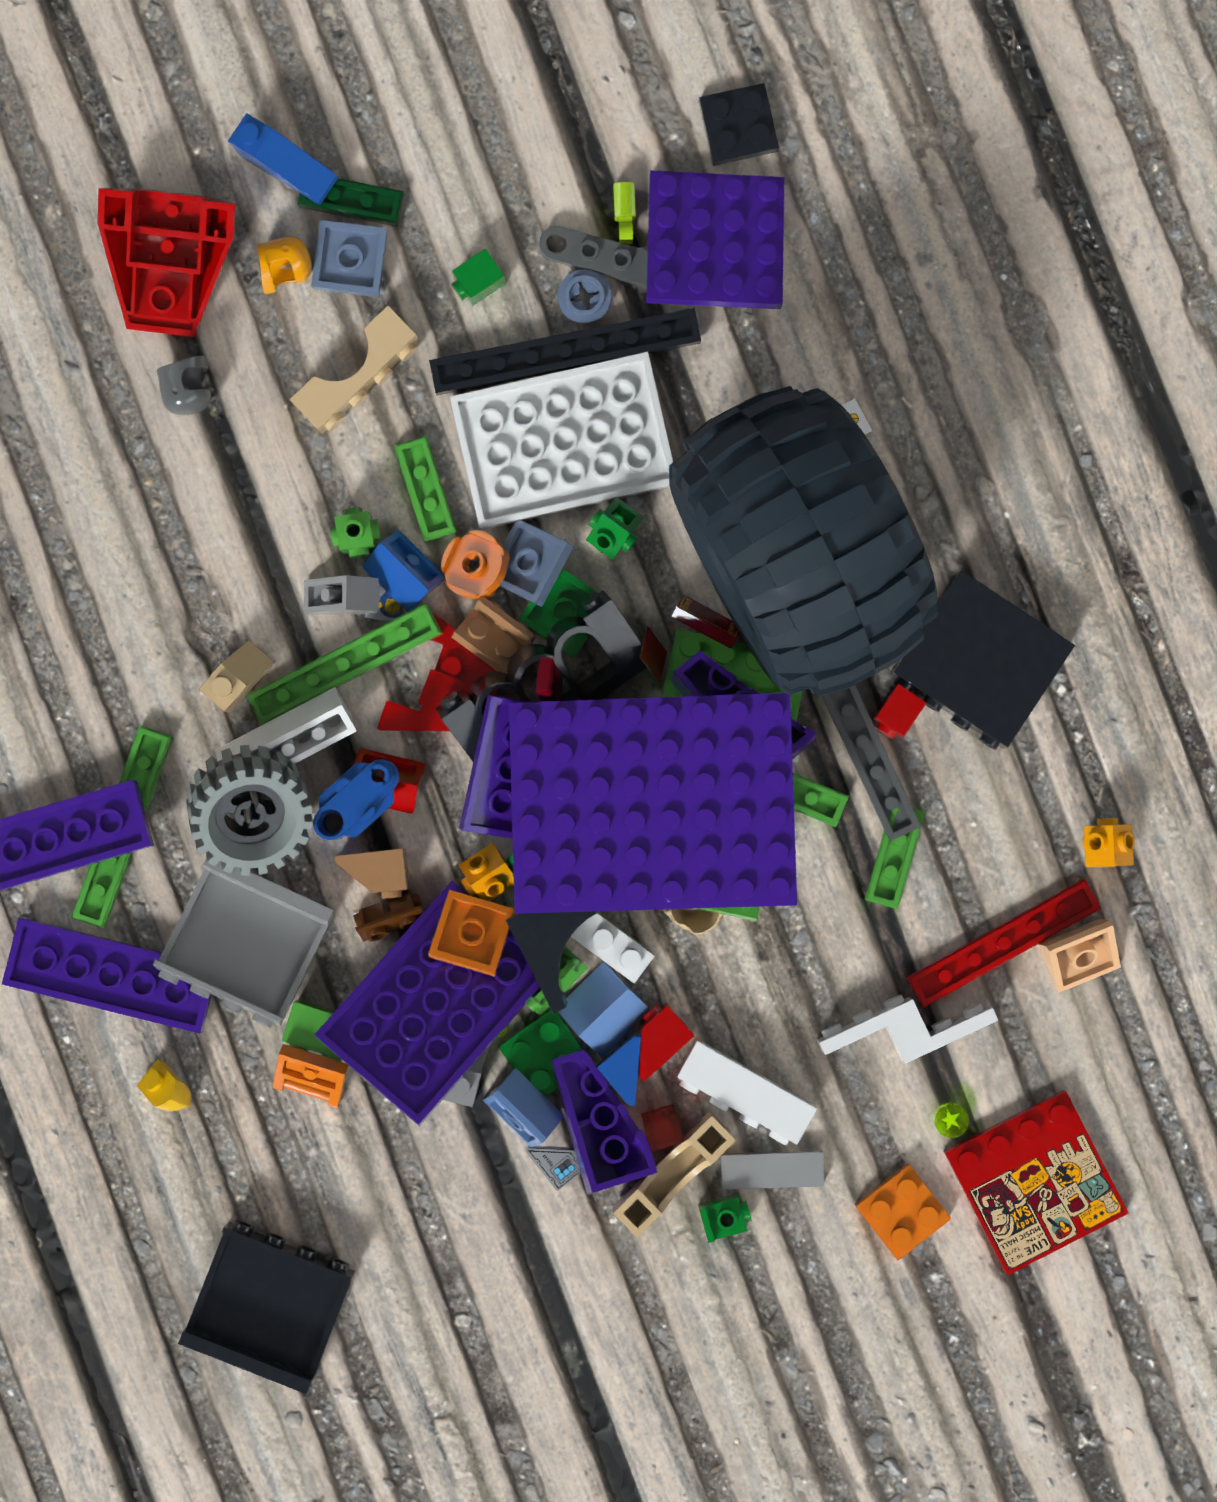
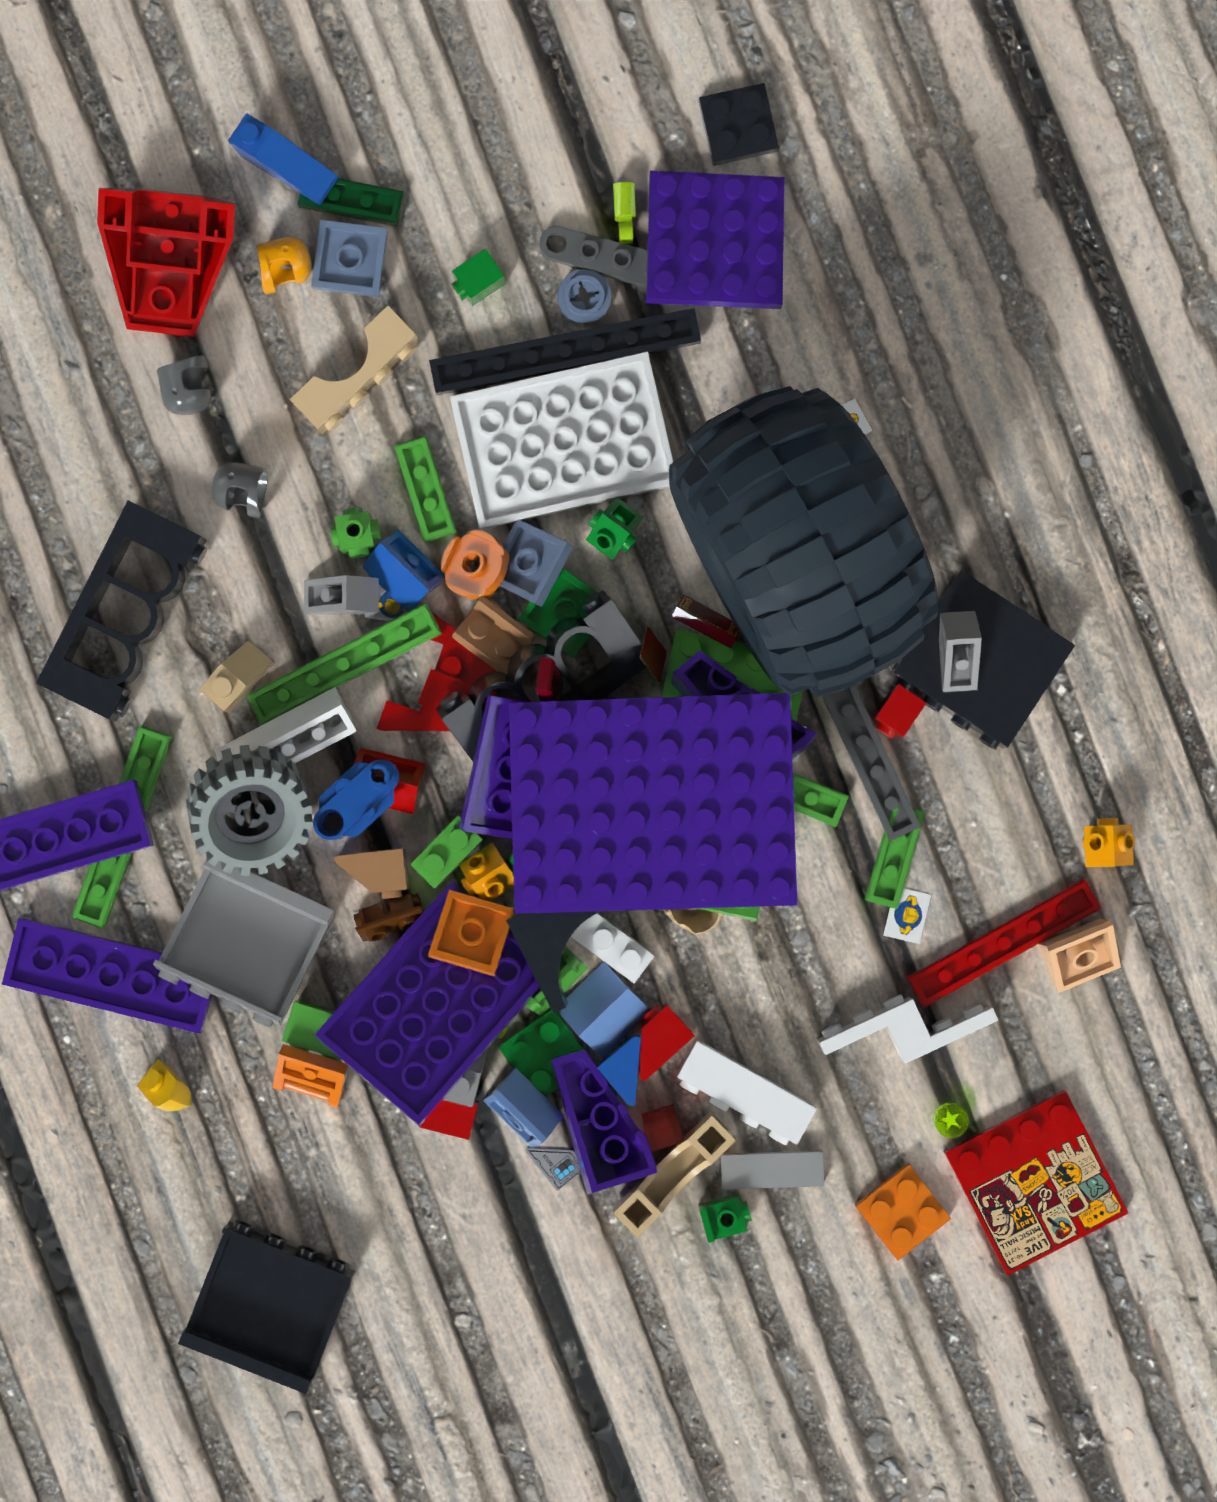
none -> black fence [36,500,207,721]
none -> dark grey helmet [212,462,268,519]
none -> bright green brick [410,815,484,889]
none -> red sticker [420,1100,478,1140]
none -> sticker [883,888,931,944]
none -> light grey slope [939,611,982,692]

